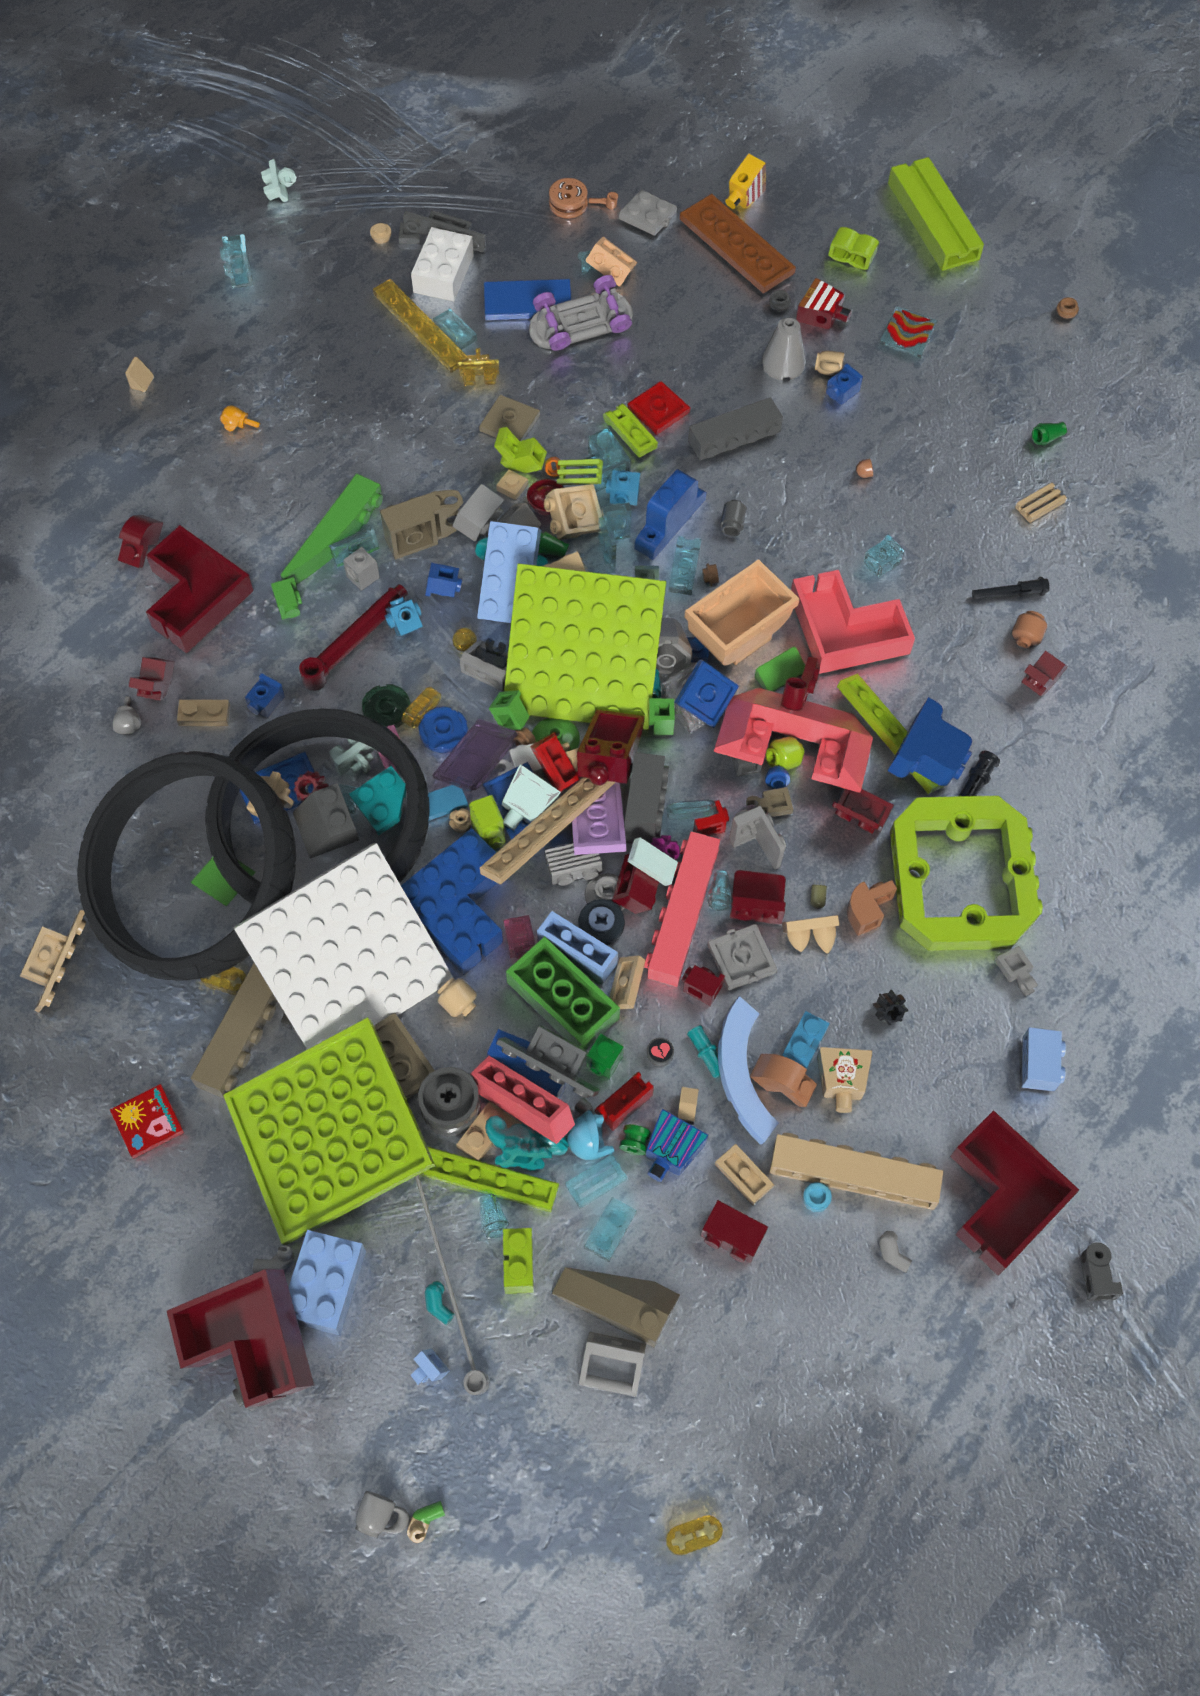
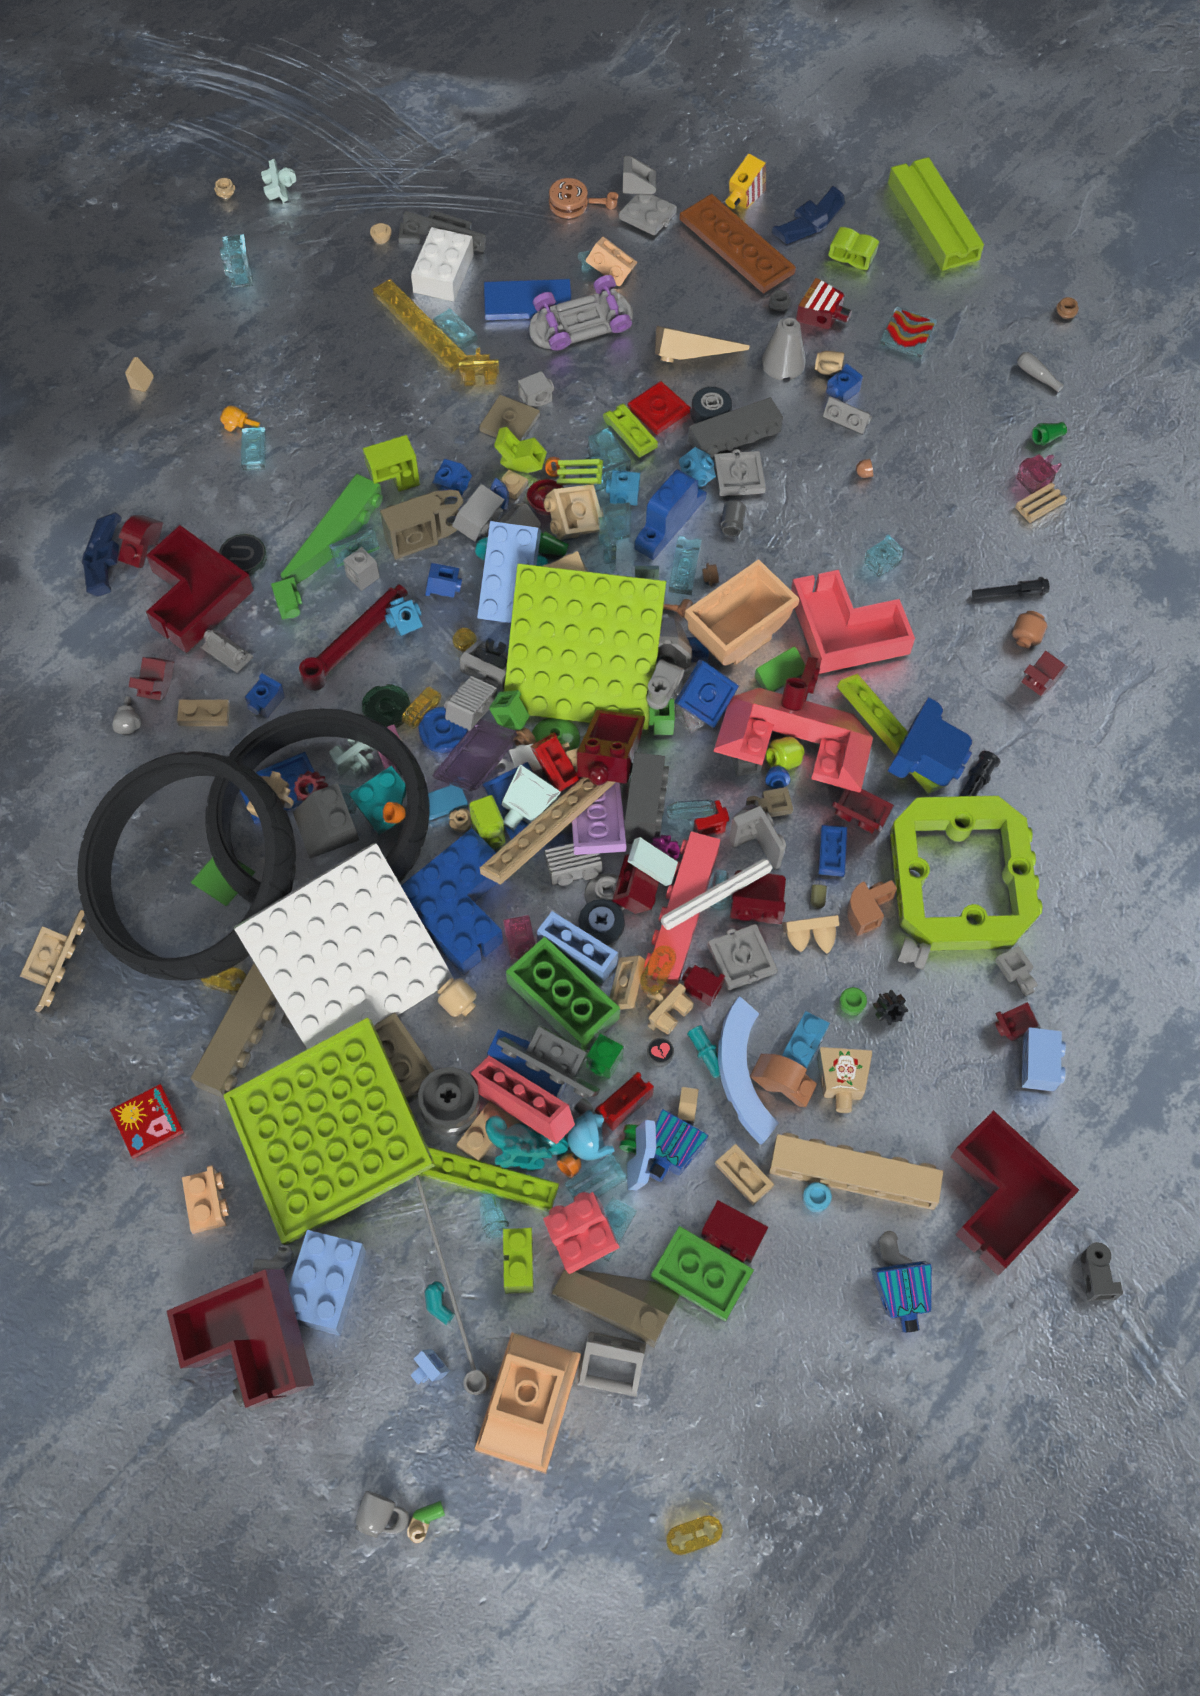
none -> dark blue plate [82,512,122,597]
none -> light nougat bracket [182,1165,229,1234]
none -> light grey hinge [201,630,253,673]
none -> tan plate [214,178,235,198]
none -> black tile [219,534,267,576]
none -> clear light blue plate [241,428,266,471]
none -> lime brick [362,435,420,492]
none -> orange hinge [383,802,406,823]
none -> blue brick [432,459,472,499]
none -> light grey brick [444,676,497,731]
none -> light nougat container [474,1332,581,1474]
none -> blue tile [490,477,509,510]
none -> light grey brick [518,371,554,408]
none -> coral plate [543,1192,620,1274]
none -> orange hinge [557,1153,582,1178]
none -> light grey tile [623,156,656,194]
none -> light blue tile [627,1120,656,1191]
none -> clear yellow beam [640,945,676,995]
none -> light grey piece [646,660,684,710]
none -> tan hips [646,983,694,1035]
none -> bright green plate [651,1226,754,1322]
none -> tan wedge [655,326,750,363]
none -> white axle [661,859,772,930]
none -> nougat hand [663,599,693,617]
none -> dark azure brick [679,447,716,488]
none -> black wheel [691,387,732,424]
none -> light grey plate [714,449,766,497]
none -> dark blue plate [772,186,845,245]
none -> blue plate [818,825,847,877]
none -> light grey hinge [823,396,872,434]
none -> bright green tile [839,987,867,1015]
none -> torso [871,1261,932,1333]
none -> light grey wheel [898,937,931,970]
none -> dark red bracket [995,1002,1041,1041]
none -> clear pink brick [1016,454,1062,494]
none -> light grey piece [1017,352,1064,392]

